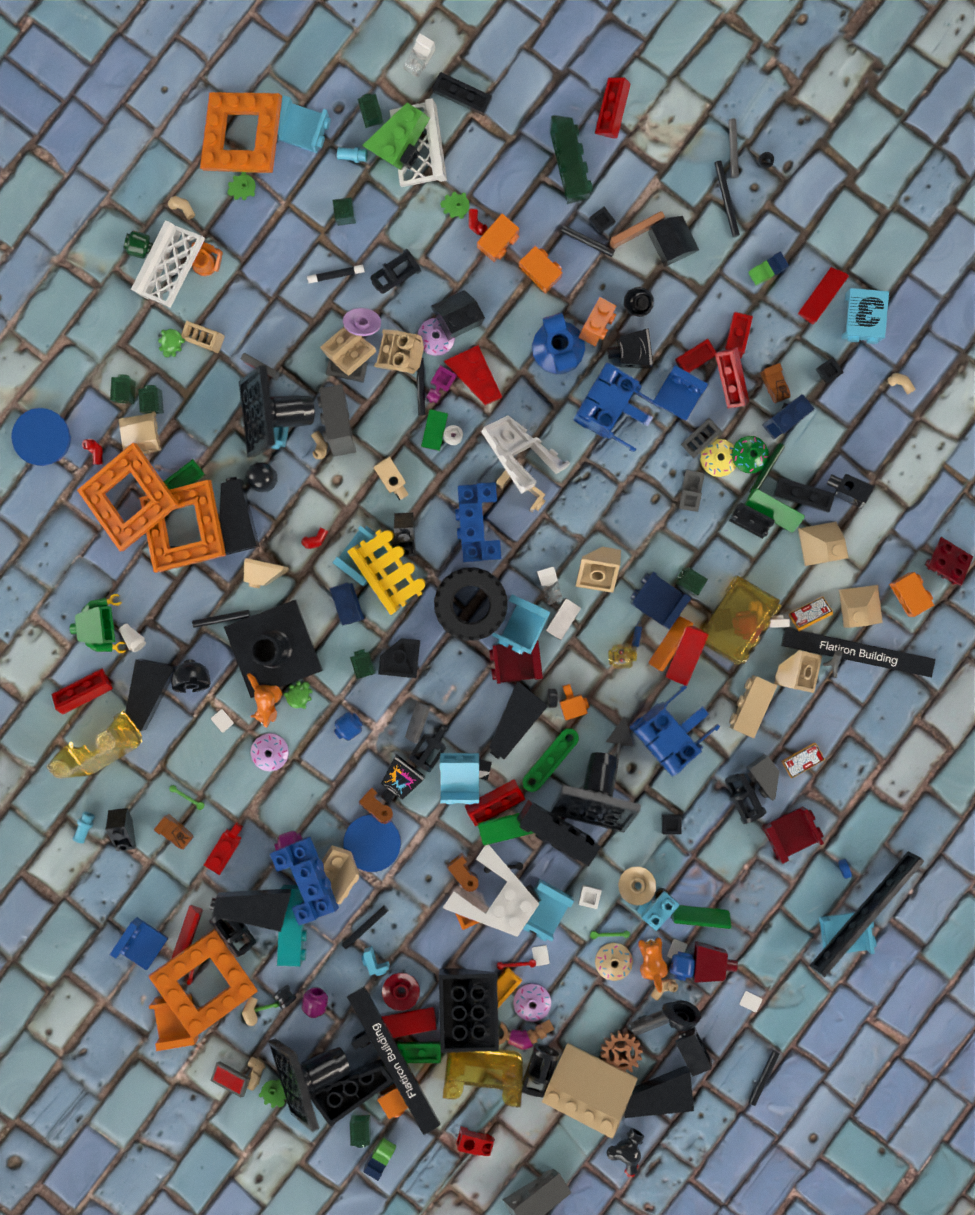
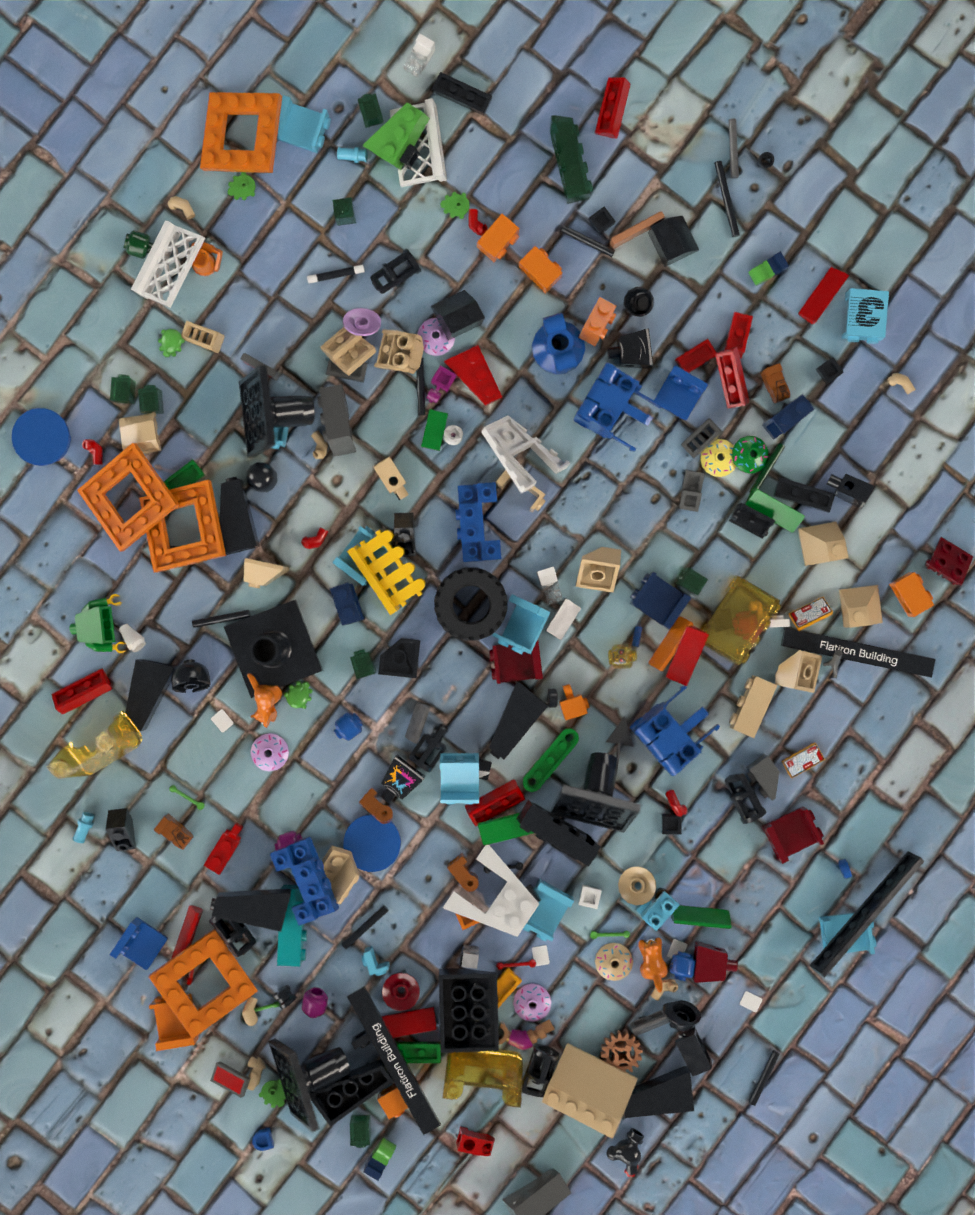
none -> blue tile [252,1127,275,1151]
none -> flat silver piece [460,945,479,969]
none -> red arm [665,790,688,817]

